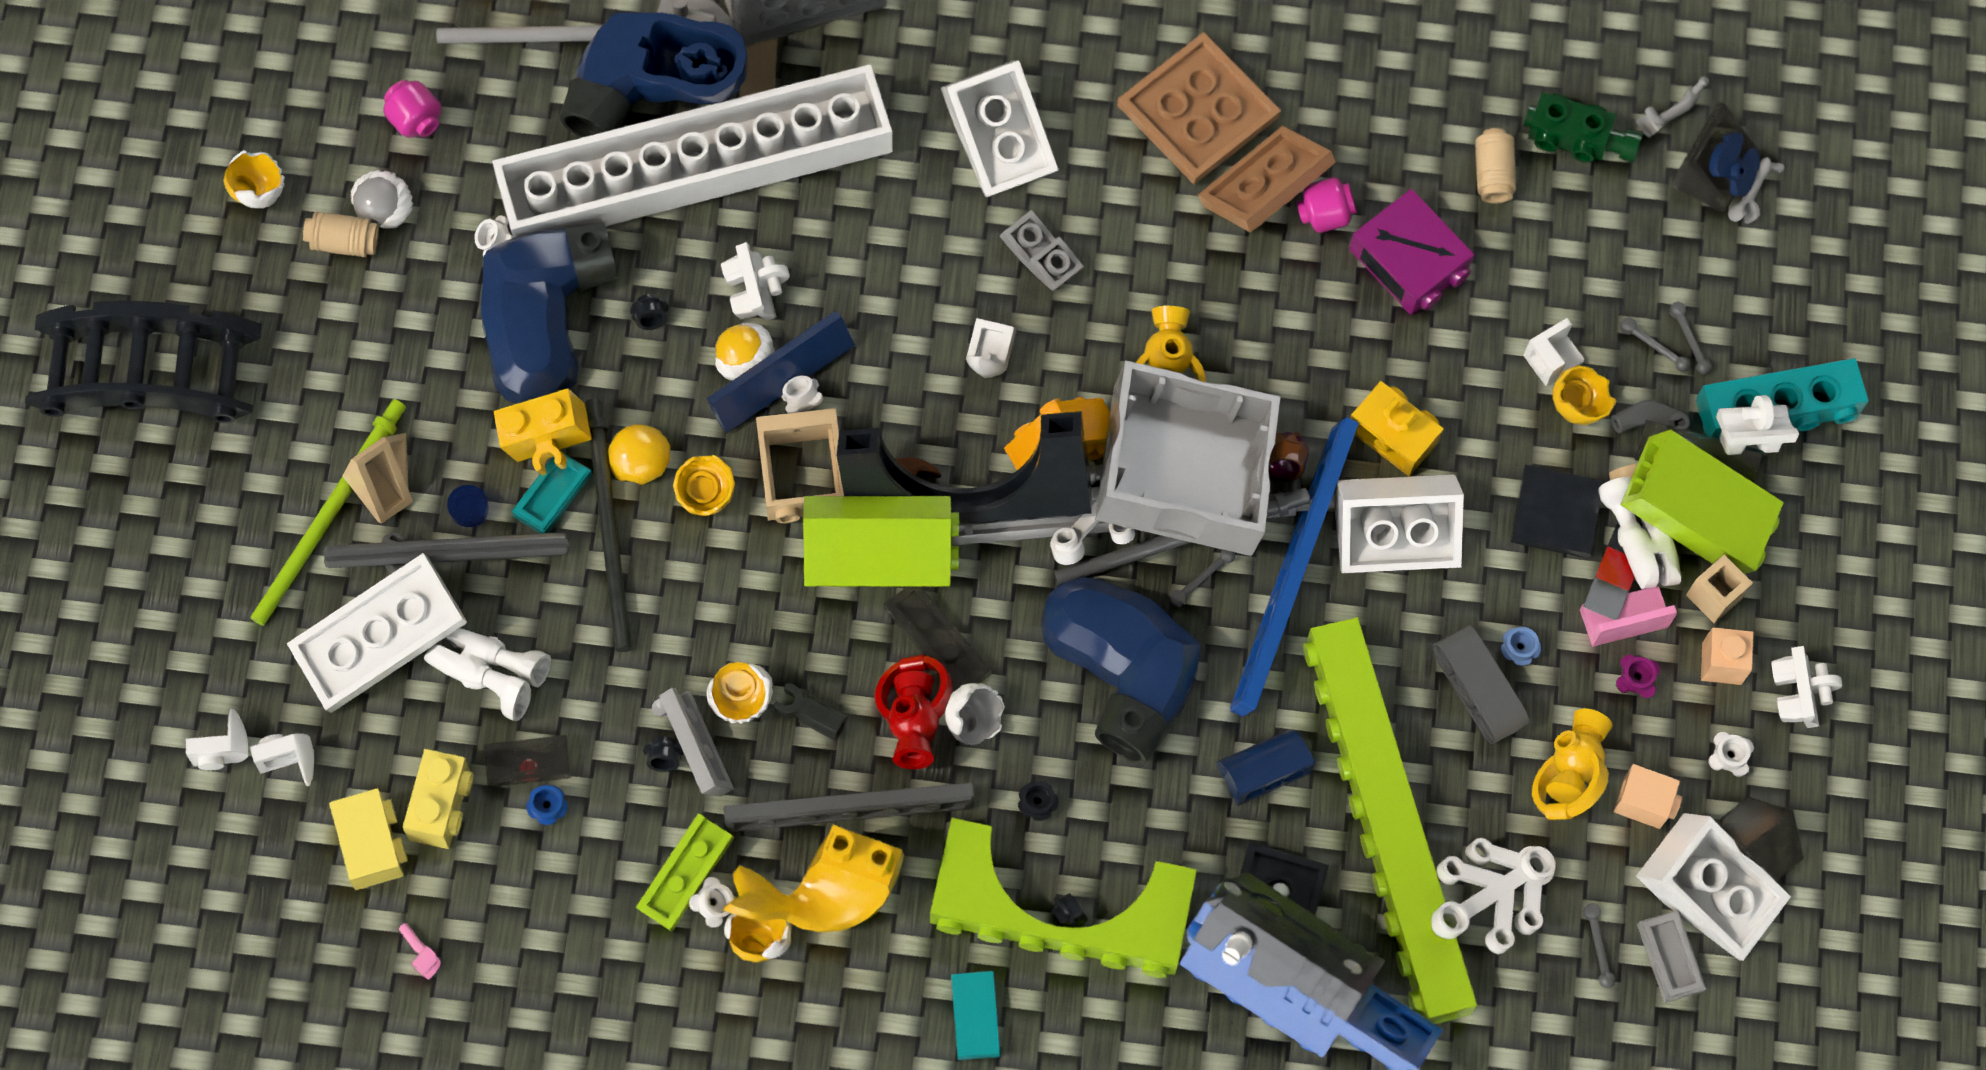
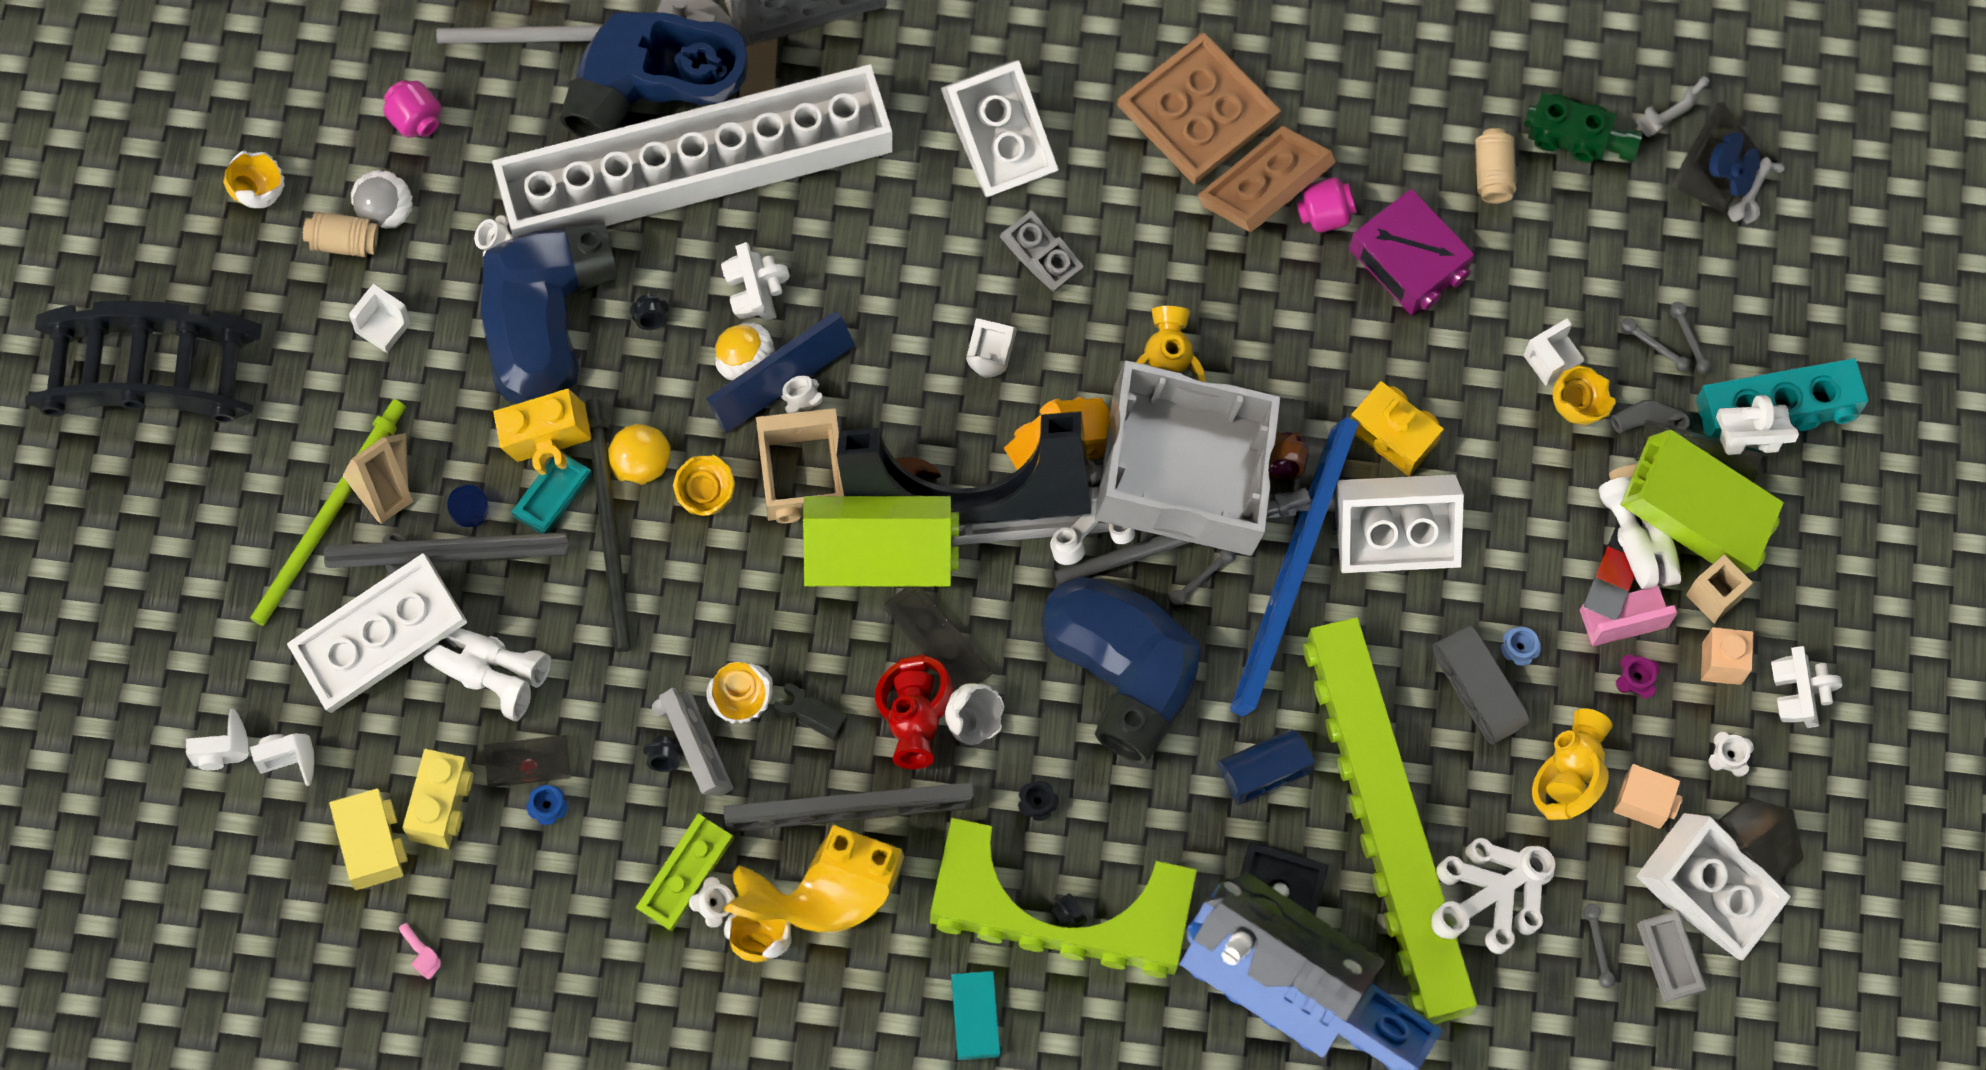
black tile [1510,465,1604,559] -> none
none -> white panel [349,284,411,353]

